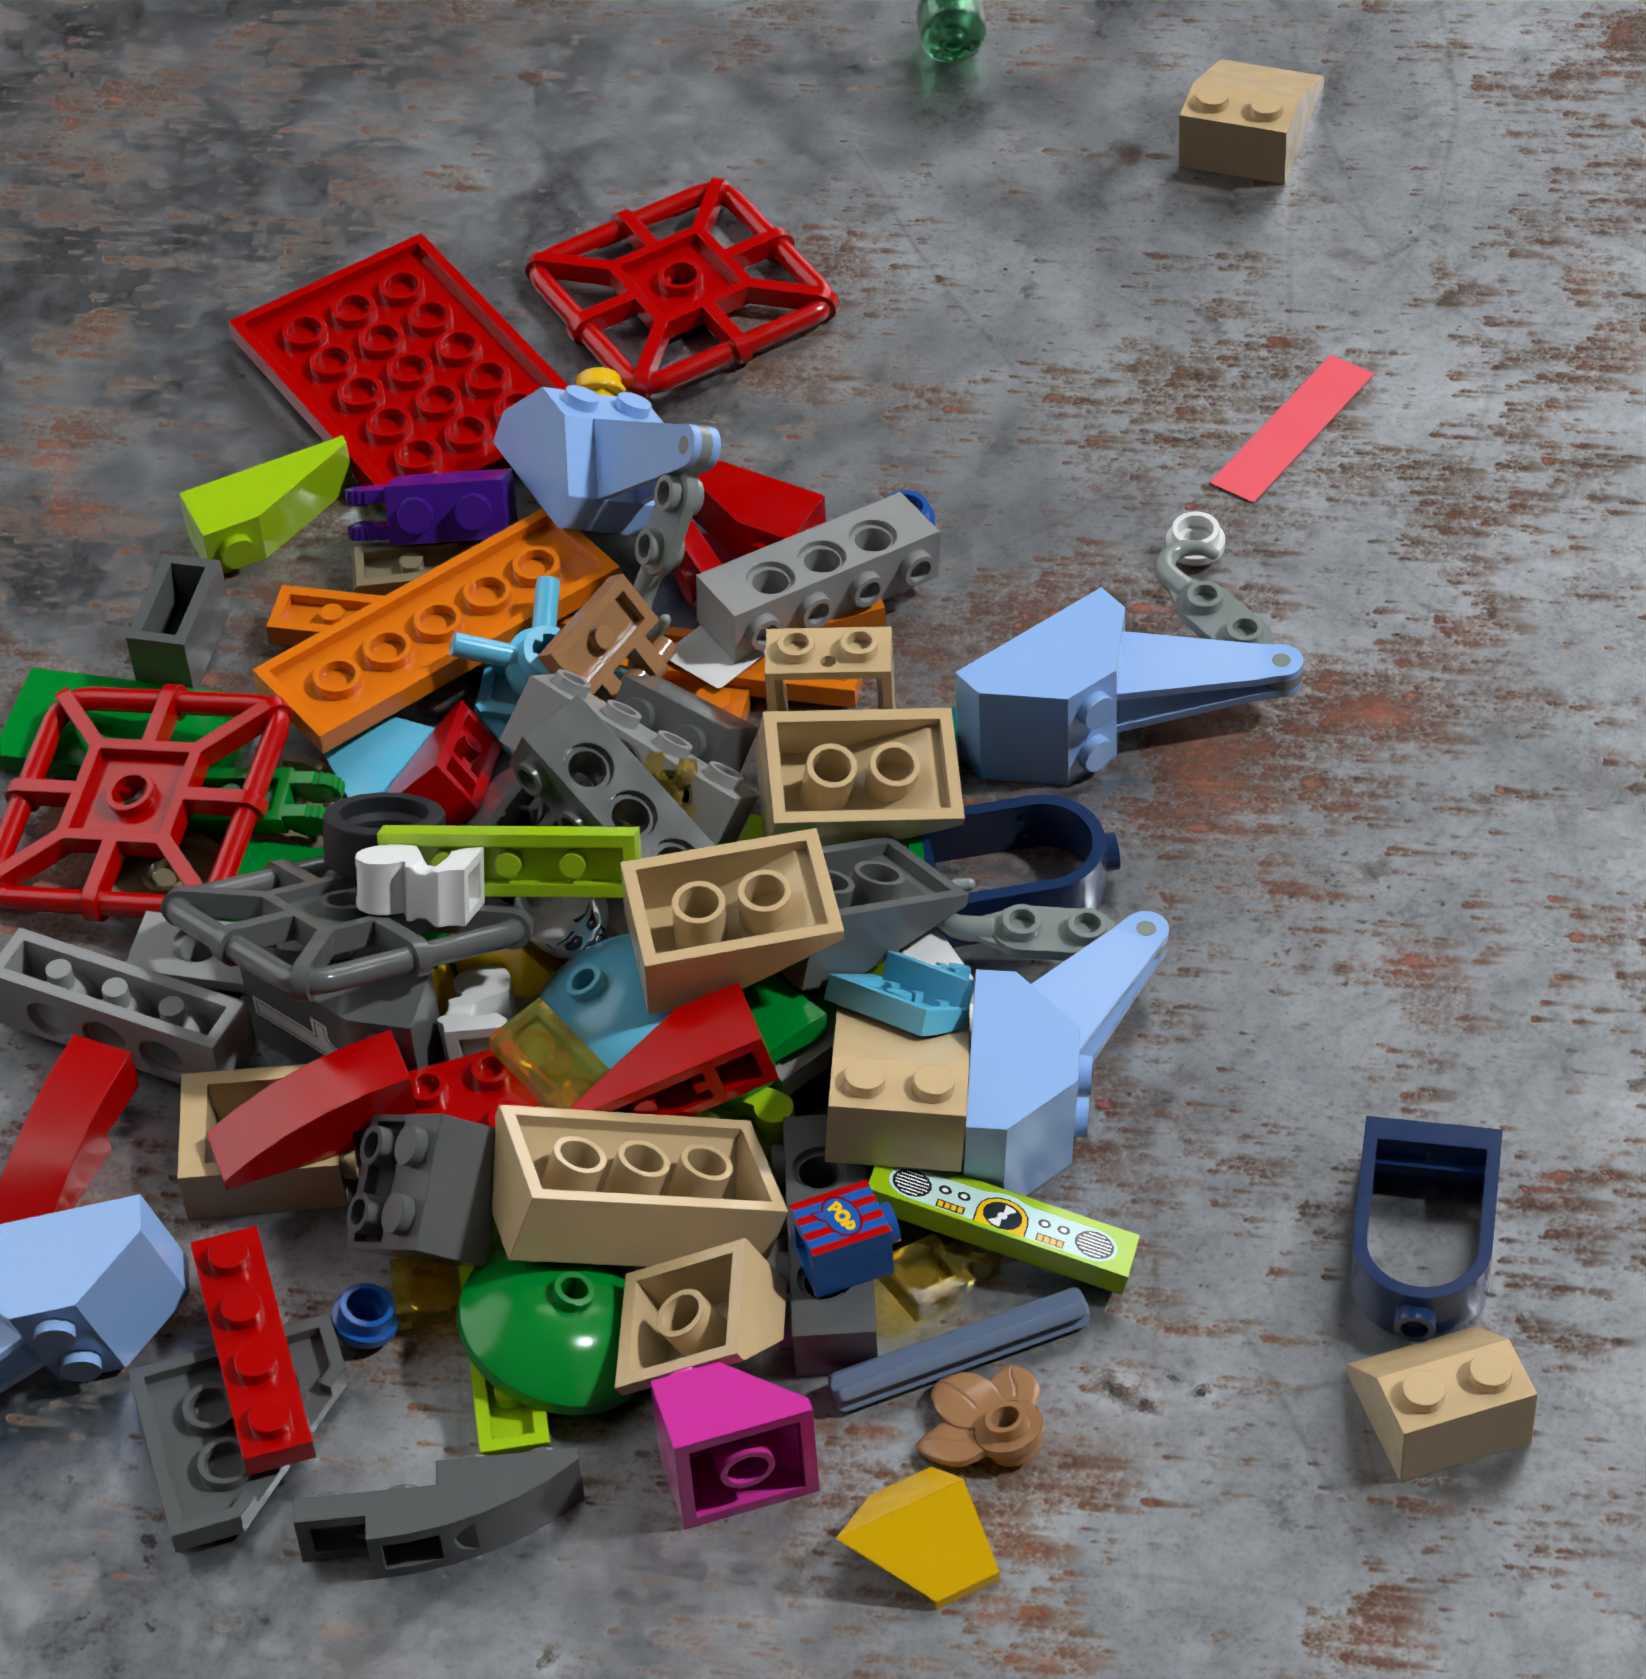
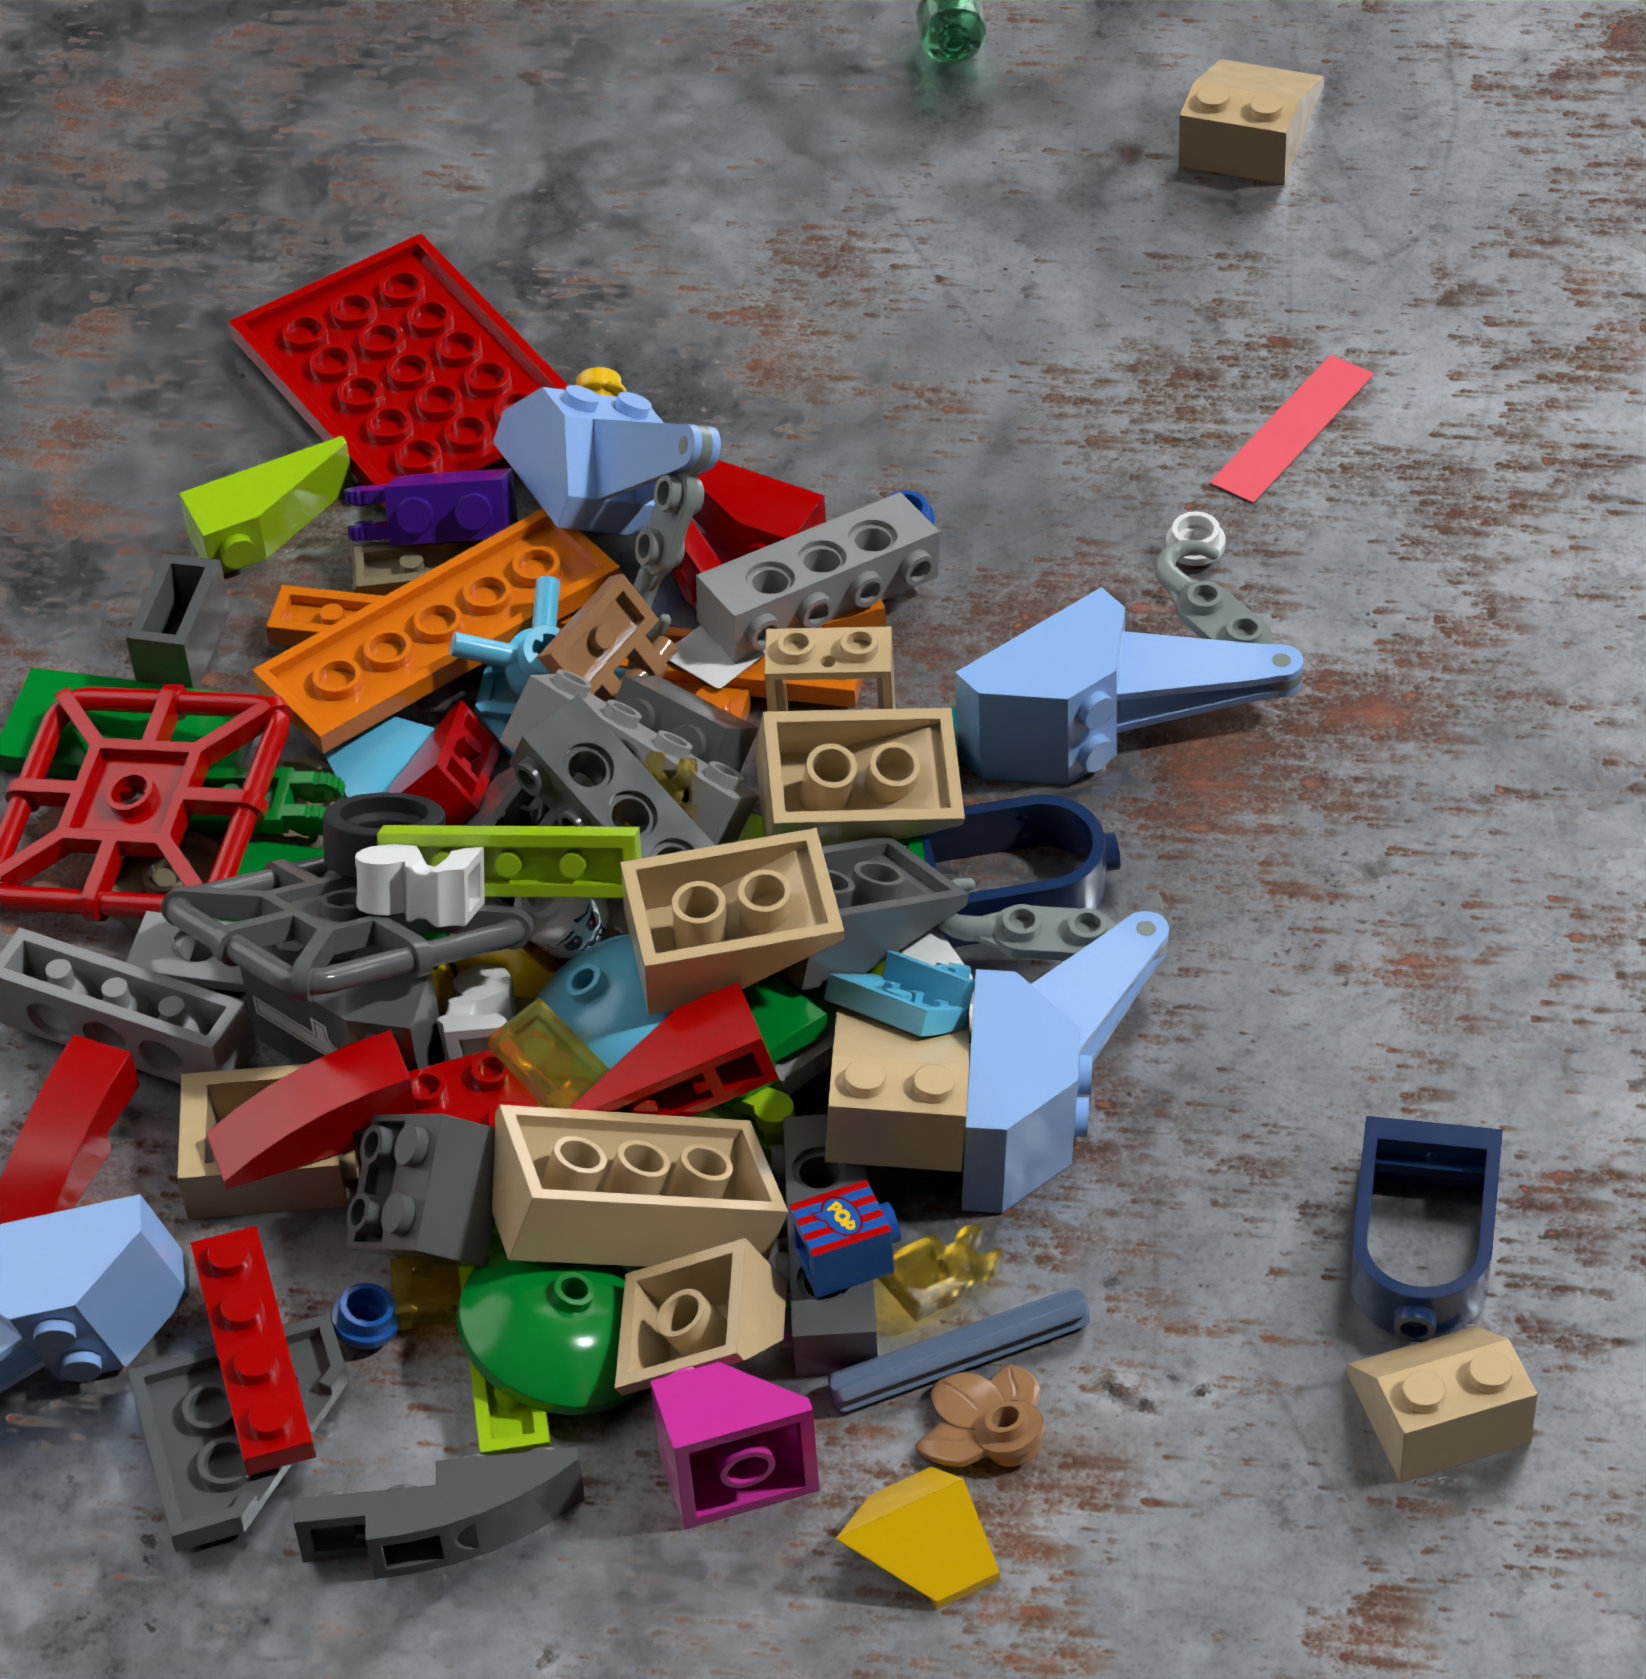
red plate [525,177,840,400] -> none
tile [869,1165,1140,1295] -> none

